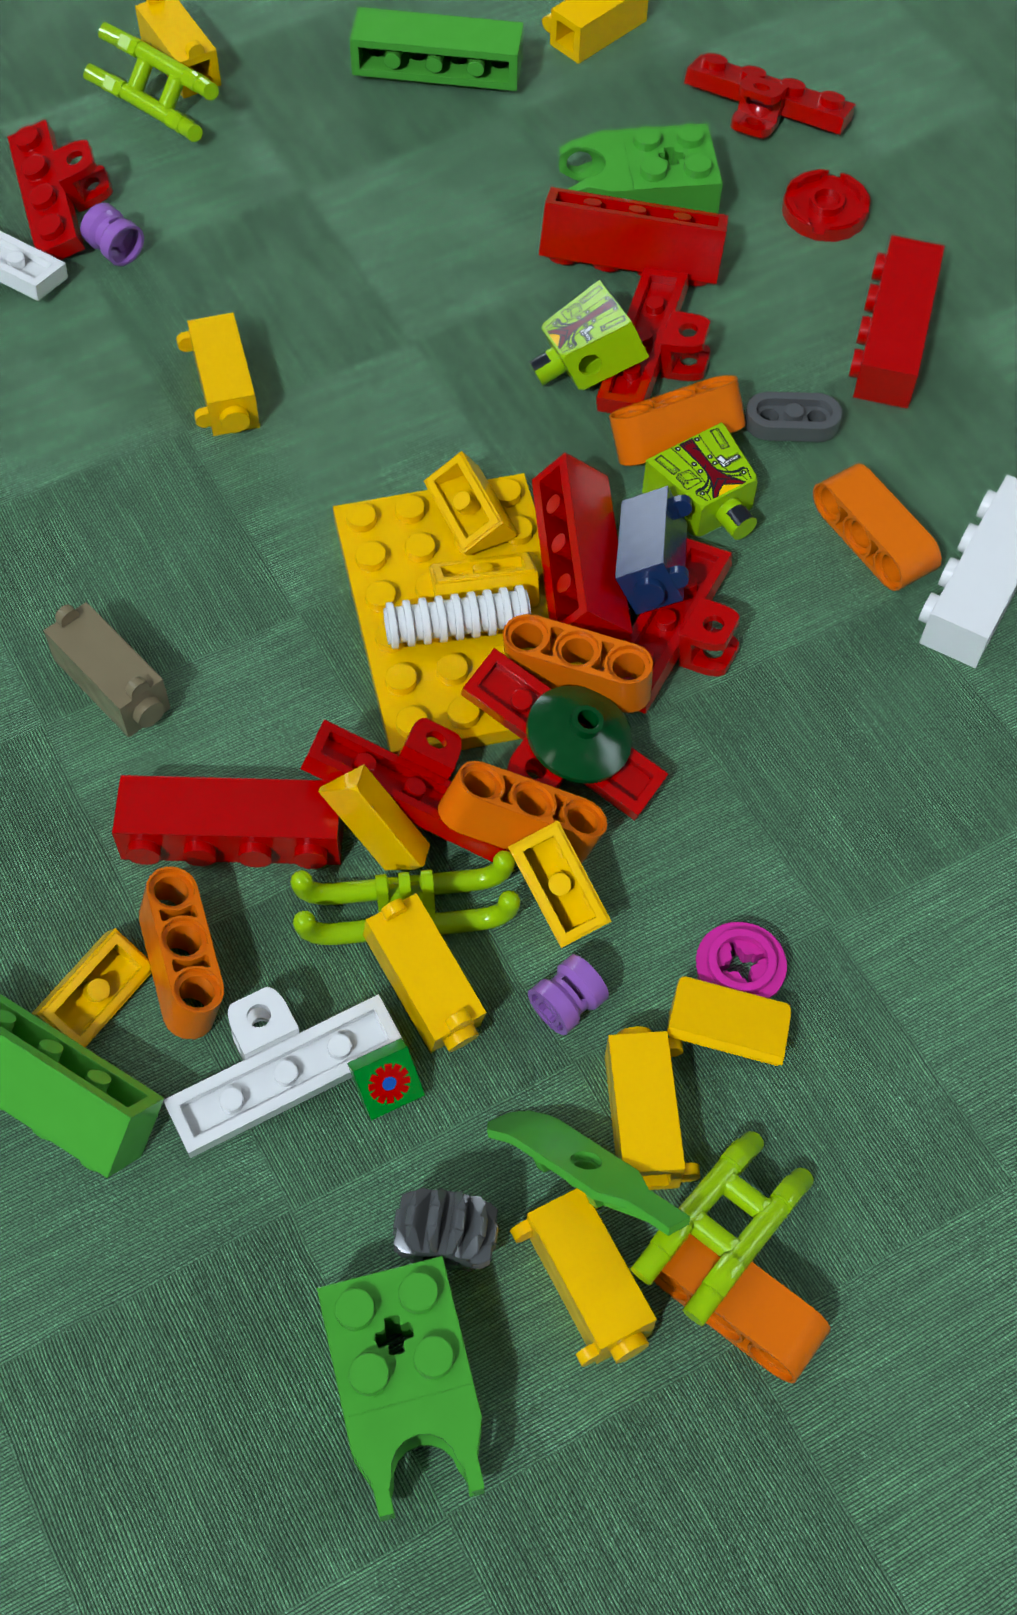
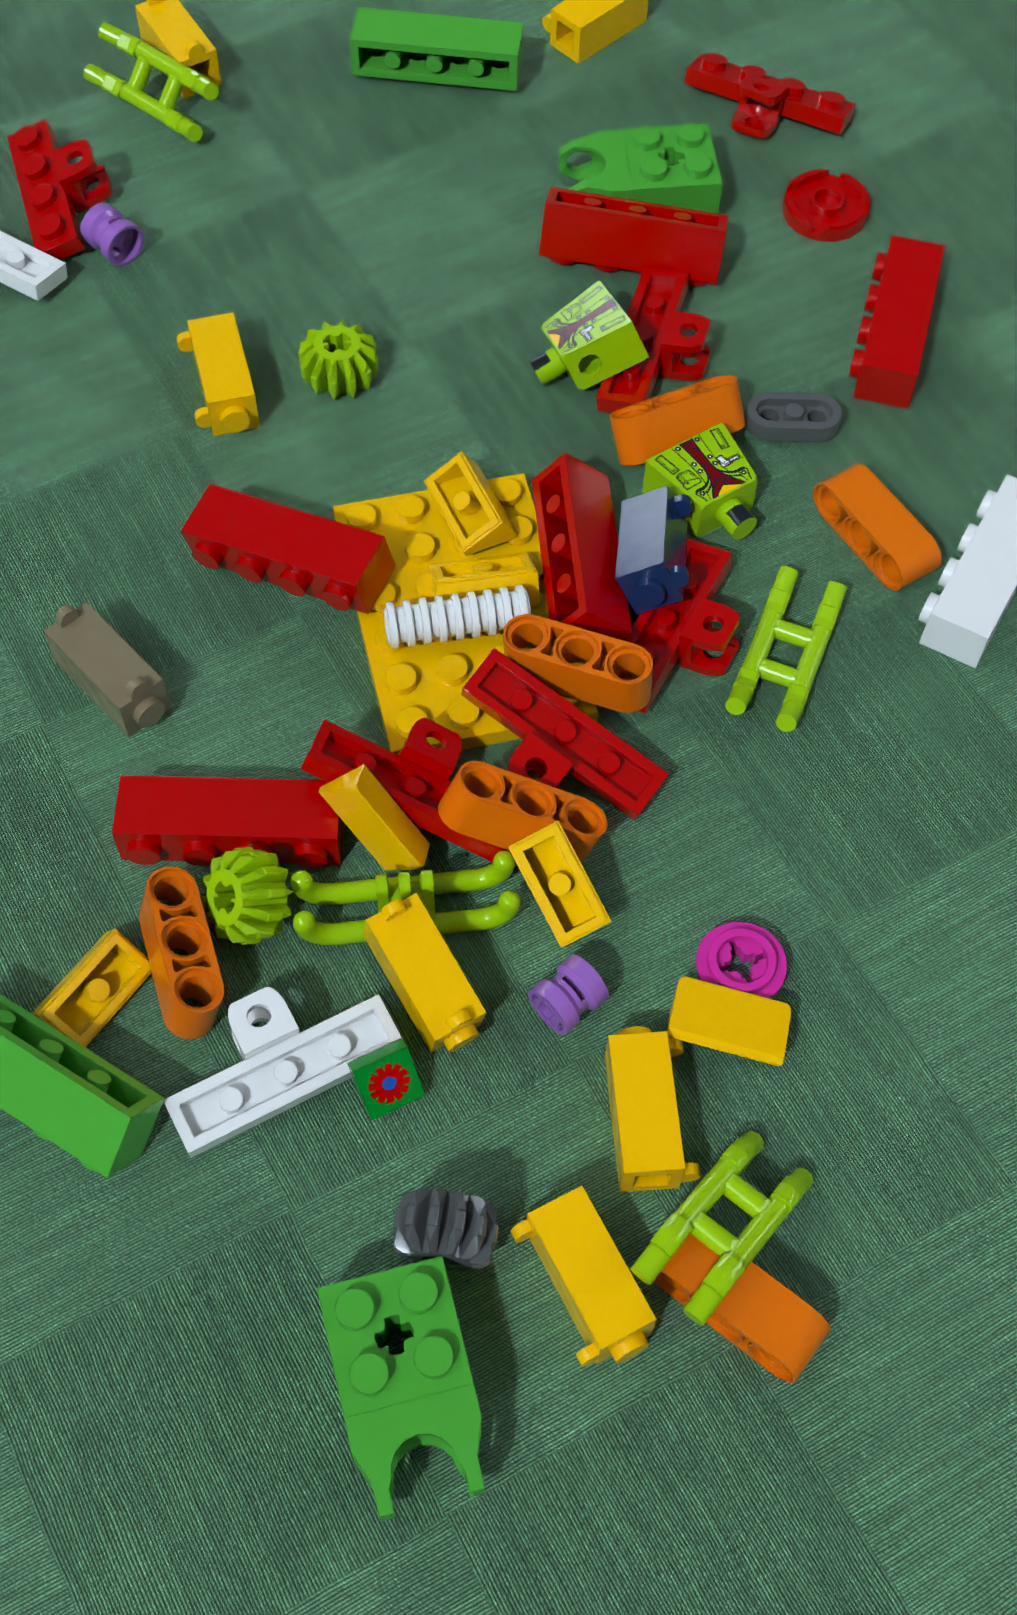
bright green piece [487,1110,691,1236] -> none
dark green dish [526,685,632,784] -> none
none -> red brick [181,483,396,614]
none -> lime gear [201,847,294,945]
none -> lime gear [298,319,379,400]
none -> lime piece [725,566,847,732]

